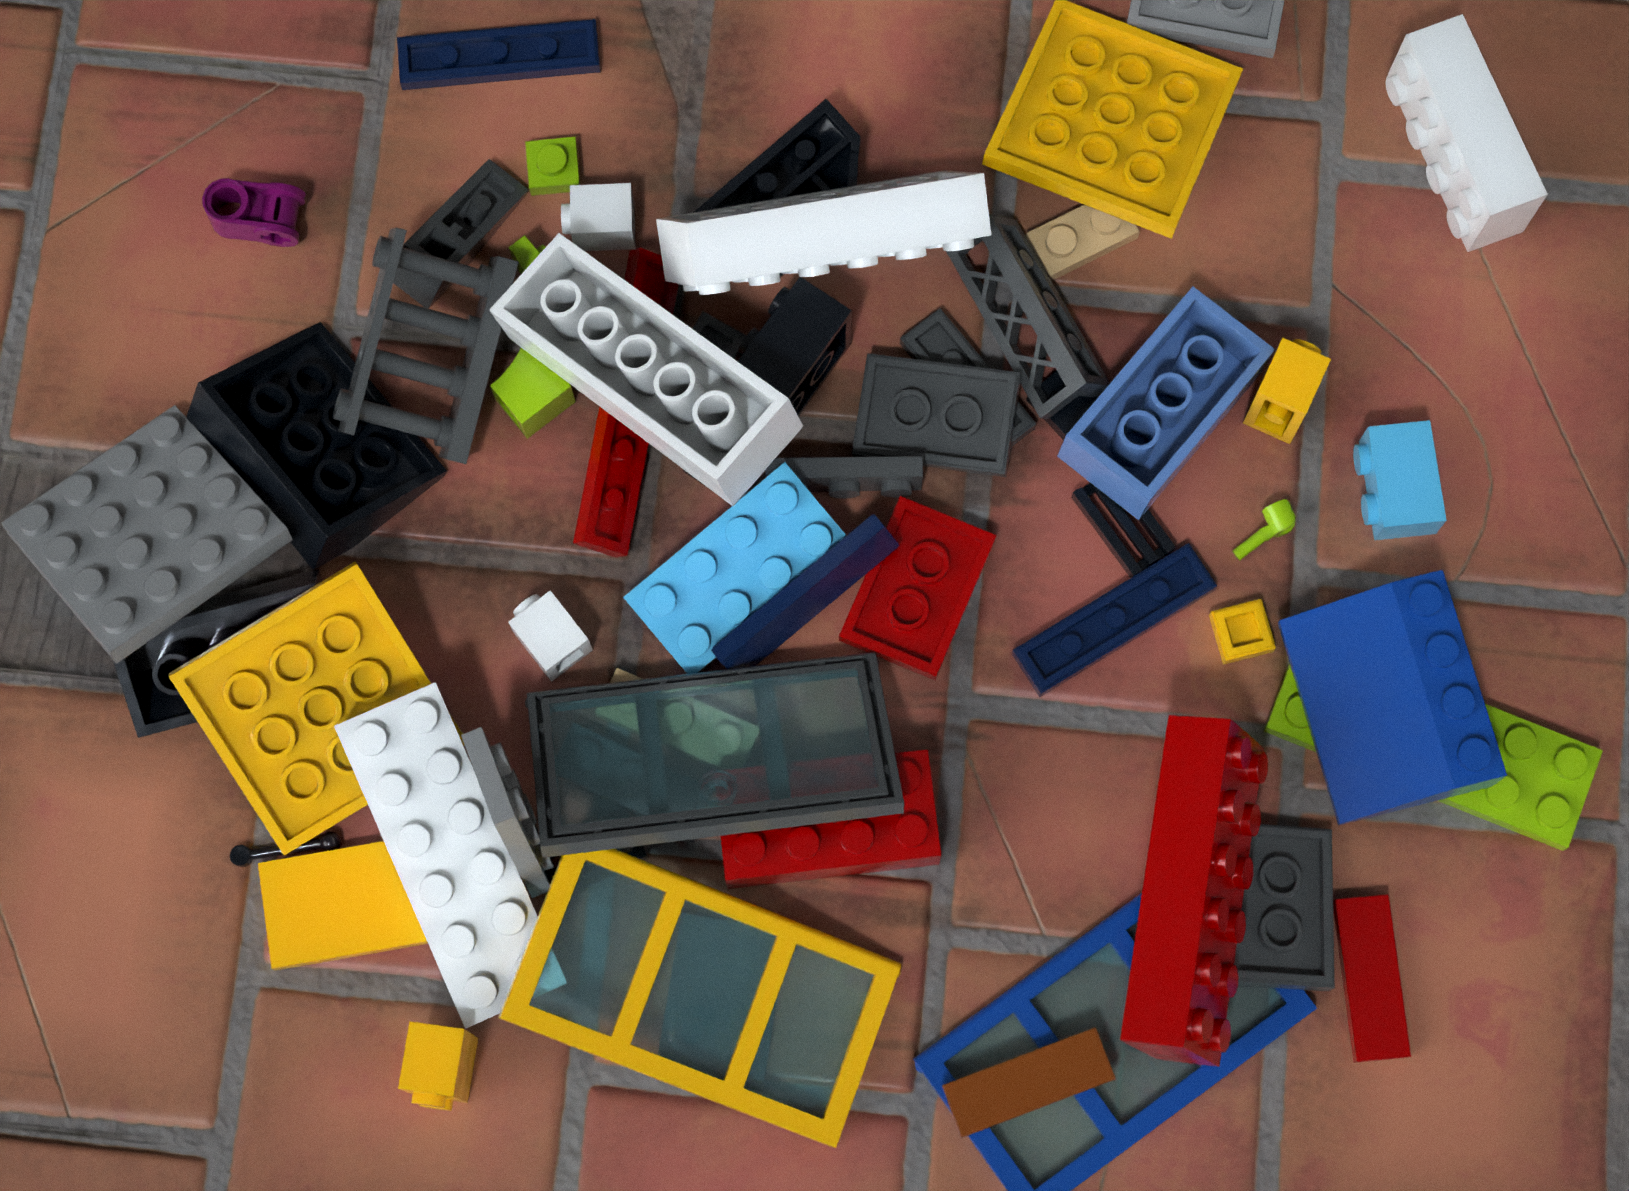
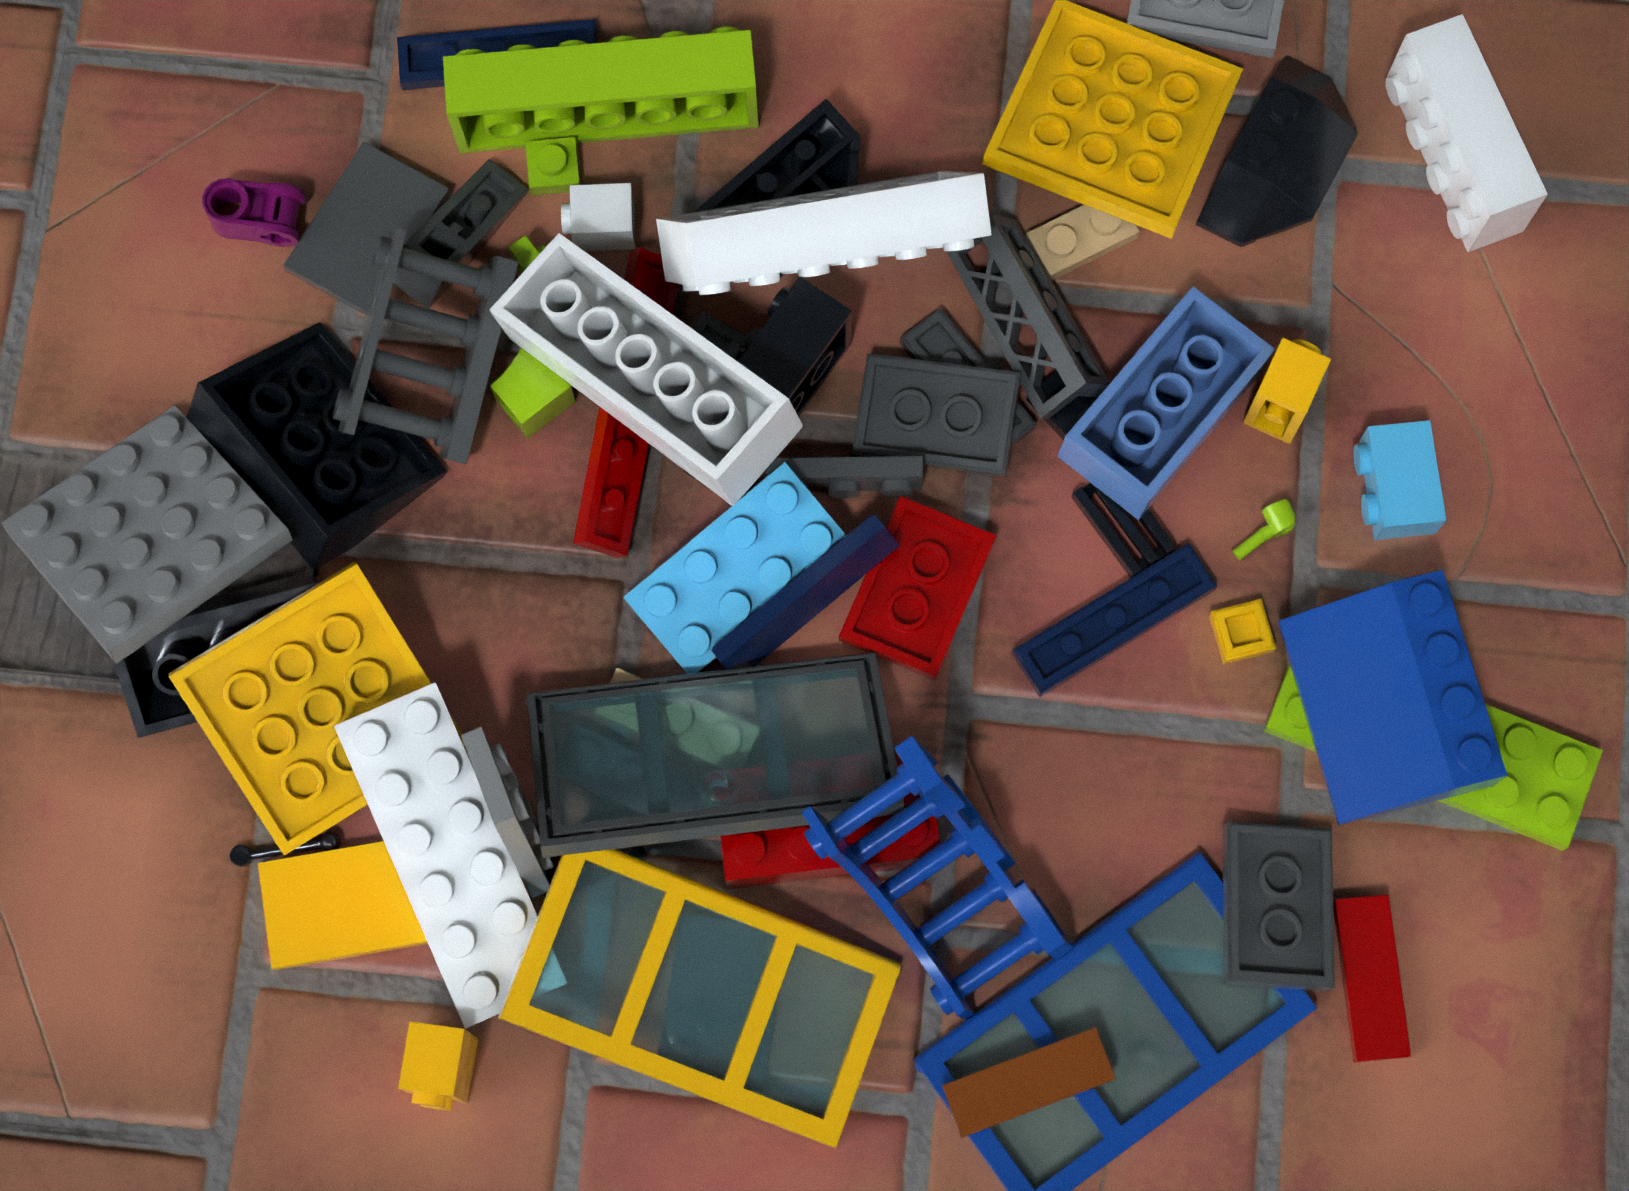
white brick [508,590,593,682] -> none
red brick [1120,715,1268,1067] -> none
none -> dark grey tile [283,142,452,317]
none -> lime brick [443,27,759,154]
none -> blue fence [801,736,1074,1020]
none -> black wedge [1196,56,1358,247]

